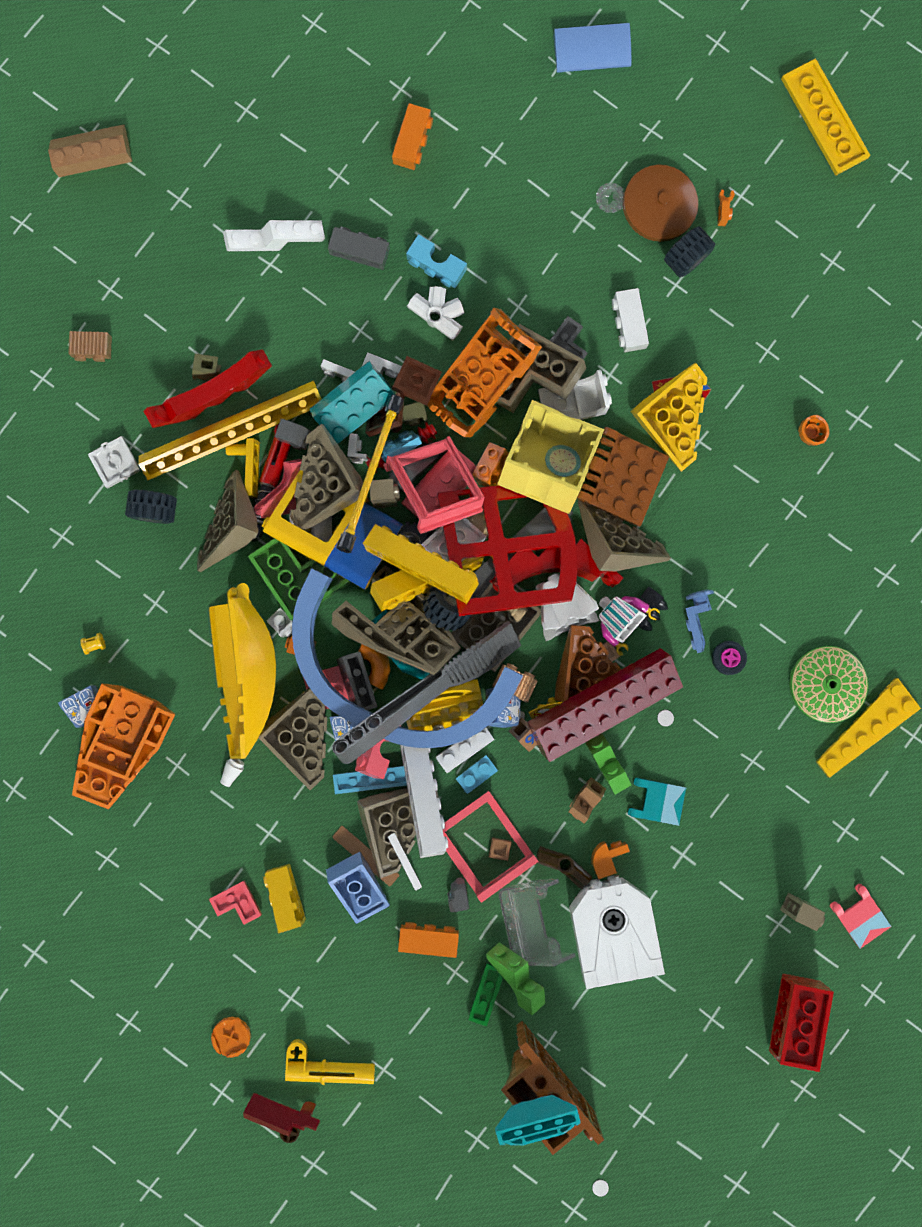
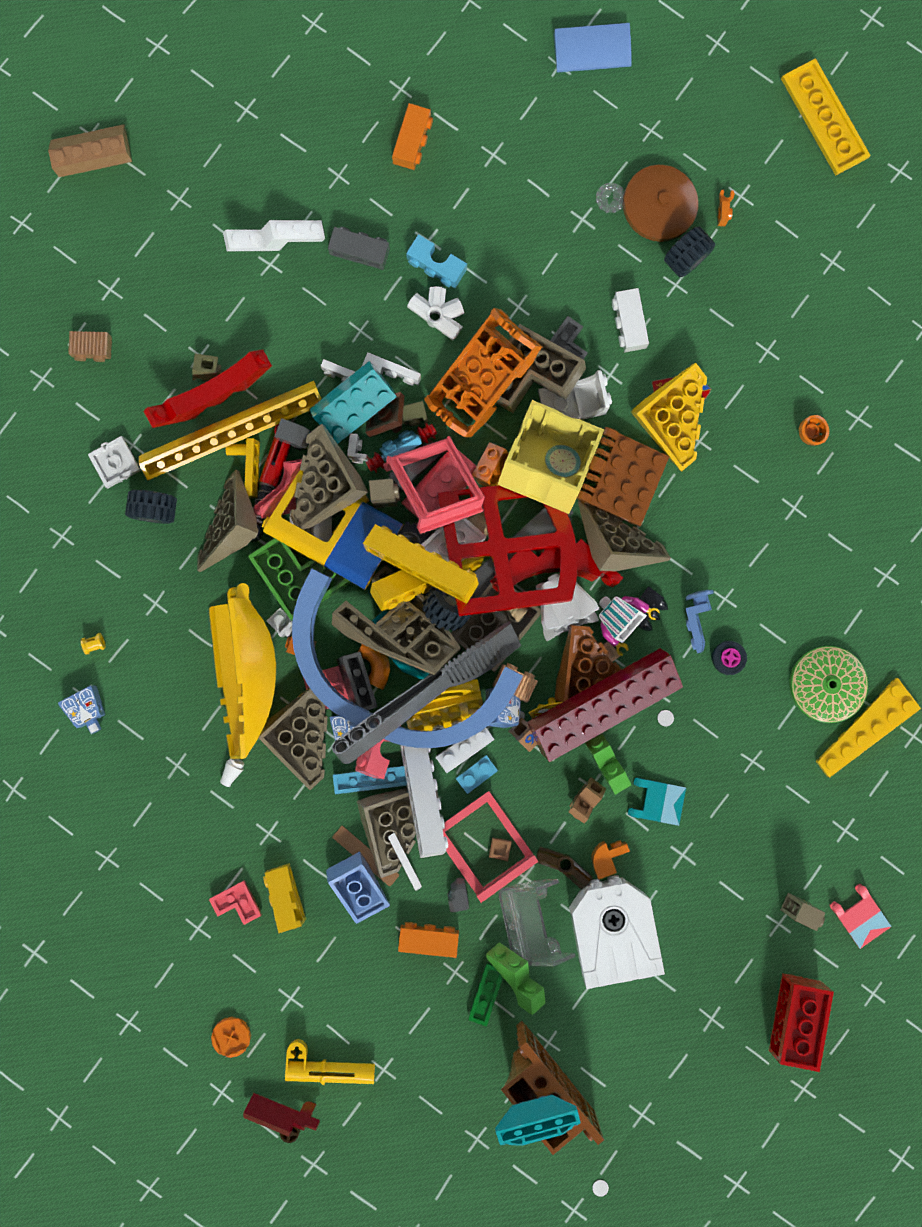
orange wedge [72,683,175,809] -> none
yellow hose [336,395,404,553] -> none
copper tile [392,356,442,406] -> none

